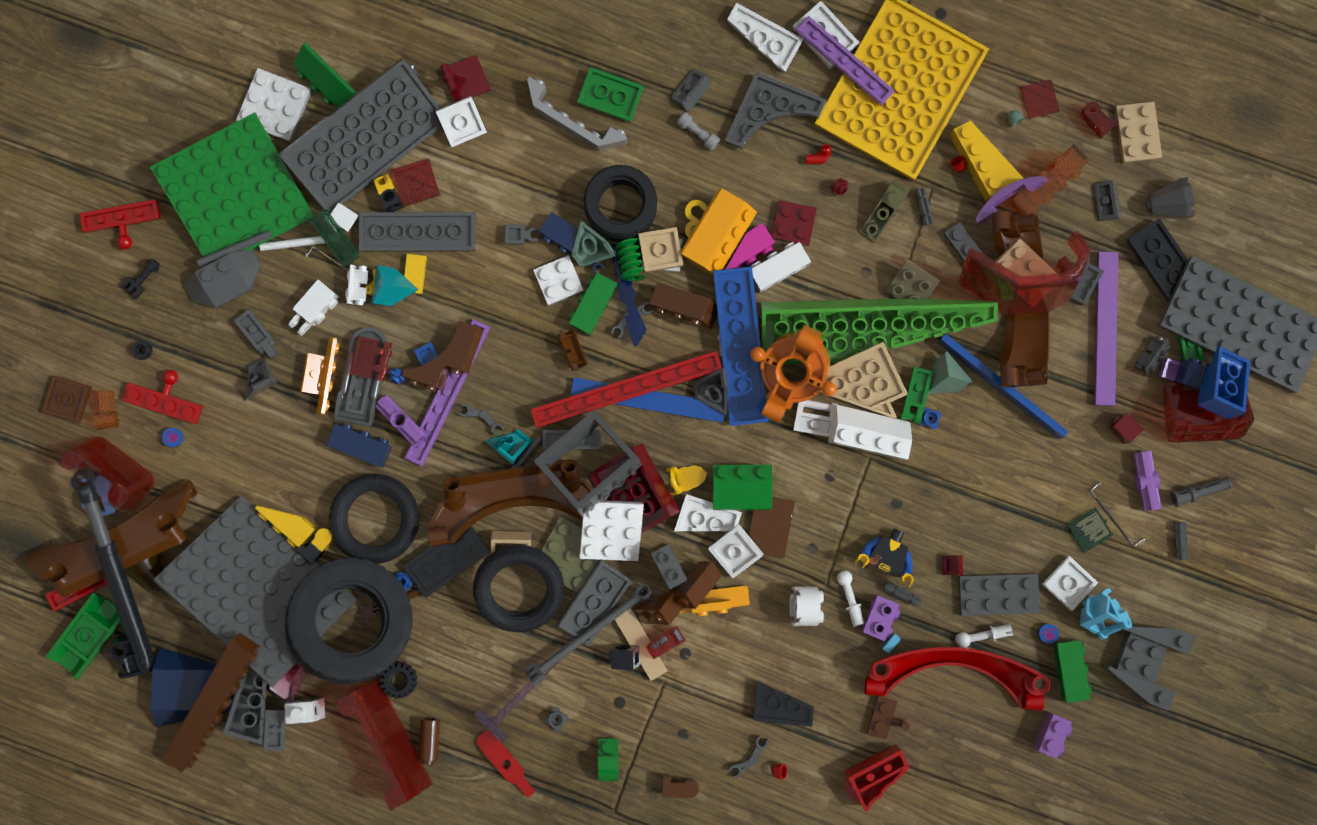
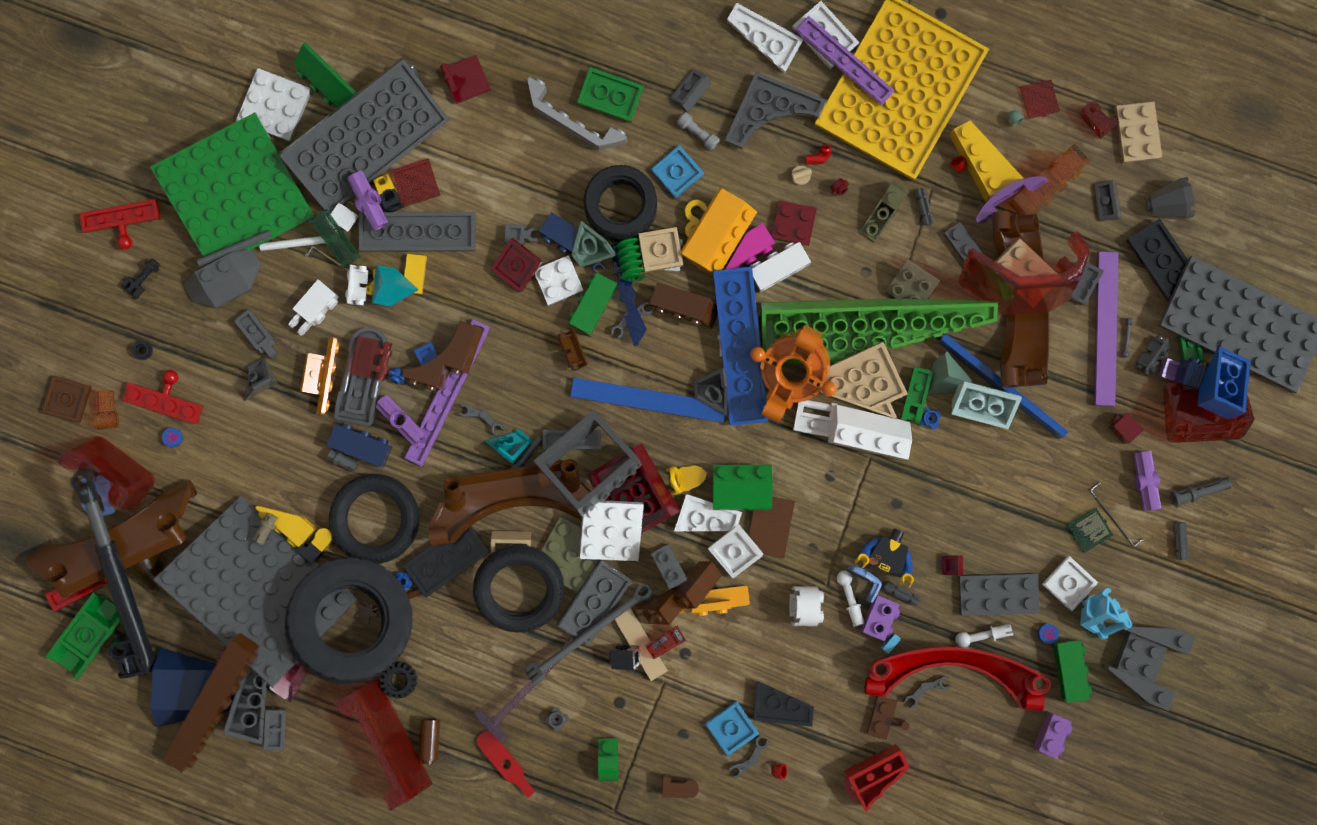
white torso [284,698,325,724] -> none
white plate [436,96,486,147] -> none
red plate [530,351,722,429] -> none
none -> dark tan pin [252,512,278,545]
none -> dark grey pin [326,448,359,473]
none -> medium lavender piece [347,171,388,231]
none -> dark red plate [490,238,543,293]
none -> dark azure tile [650,145,704,199]
none -> dark azure tile [705,700,760,757]
none -> tan plate [791,166,812,185]
none -> medium blue piece [847,565,882,603]
none -> dark grey piece [904,676,951,708]
none -> light aqua slope [952,381,1022,429]
none -> dark grey hinge [1121,318,1132,358]

